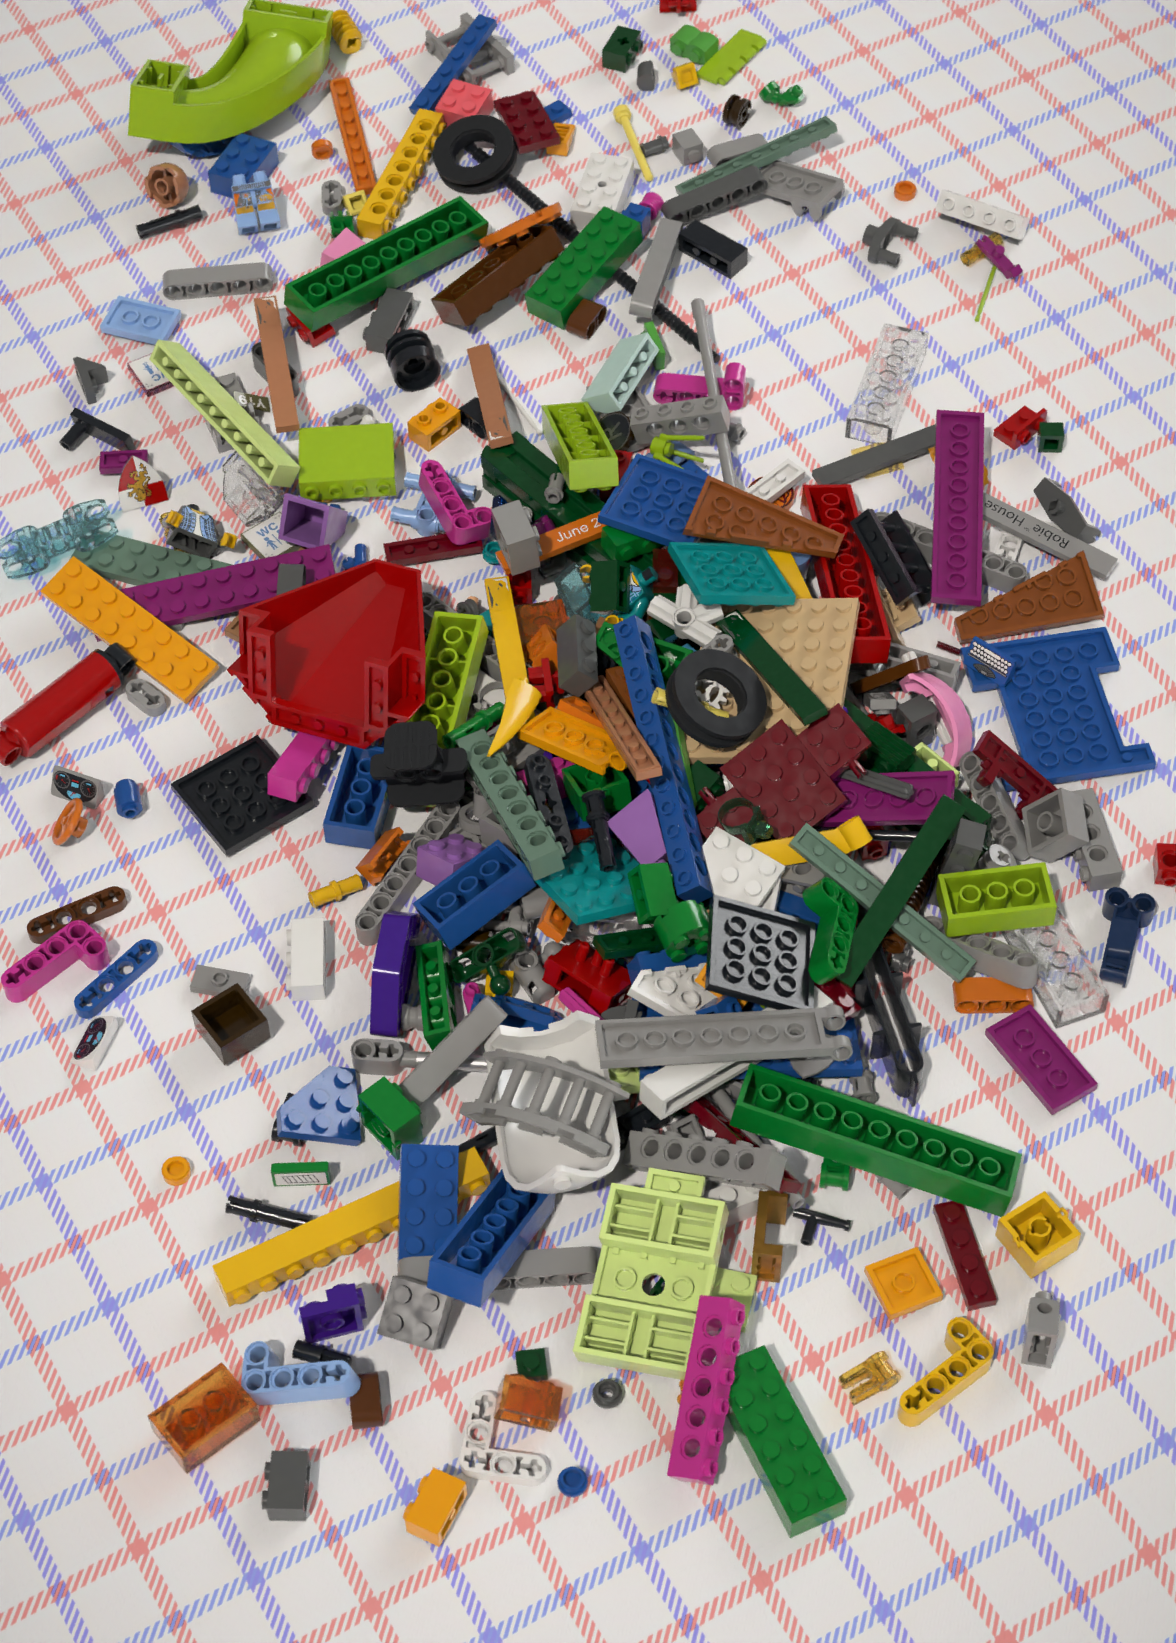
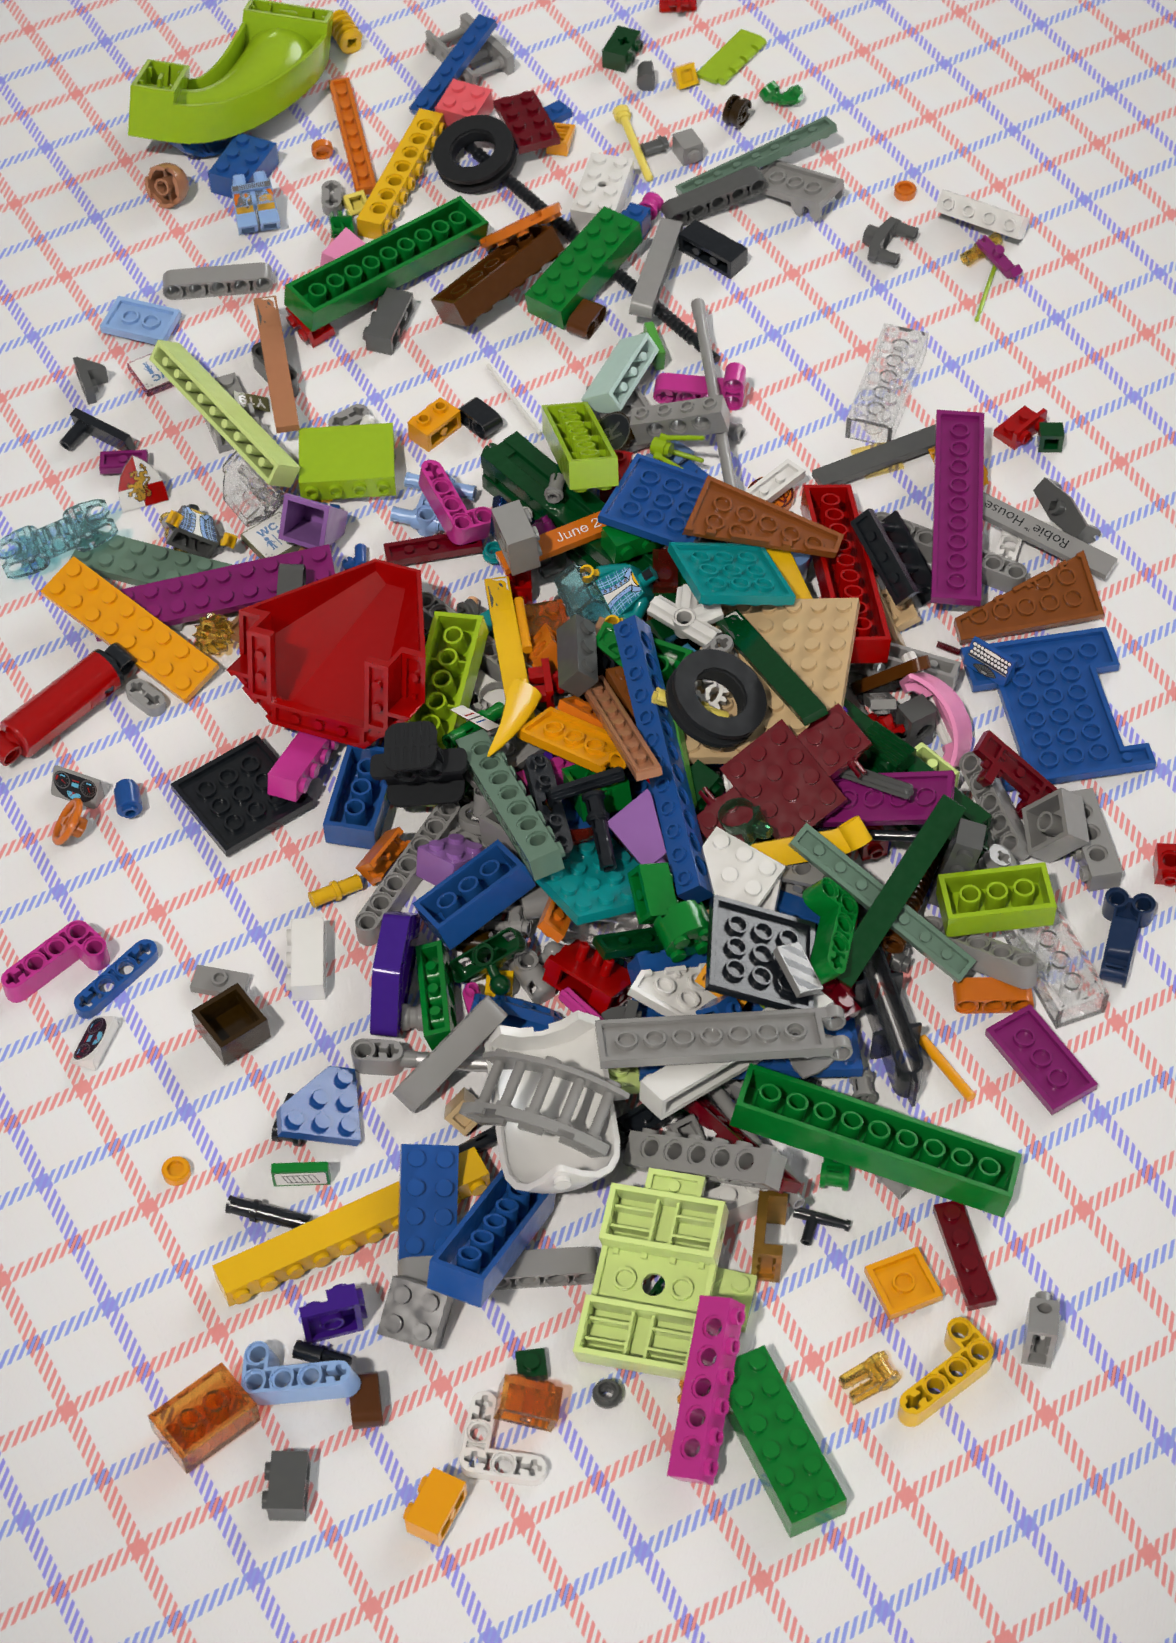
reddish brown beam [27,886,127,944] -> none
black pin [136,205,203,239] -> none
green brick [356,1076,423,1161] -> none
black wheel [384,329,441,392] -> none
nougat tile [467,343,514,449] -> none
blue plate [557,1467,588,1497] -> none
dark green brick [589,560,630,615] -> none
bright green brick [670,25,719,65] -> none
light grey beam [707,133,768,168] -> none
yellow brick [995,1191,1081,1279] -> none
none -> clear yellow gear [192,613,235,656]
none -> tan panel [444,1087,478,1136]
none -> white sticker [450,705,499,731]
none -> light orange bar [514,597,533,654]
none -> black axle [548,766,625,802]
none -> light grey tile [773,942,823,998]
none -> light orange bar [919,1034,976,1102]

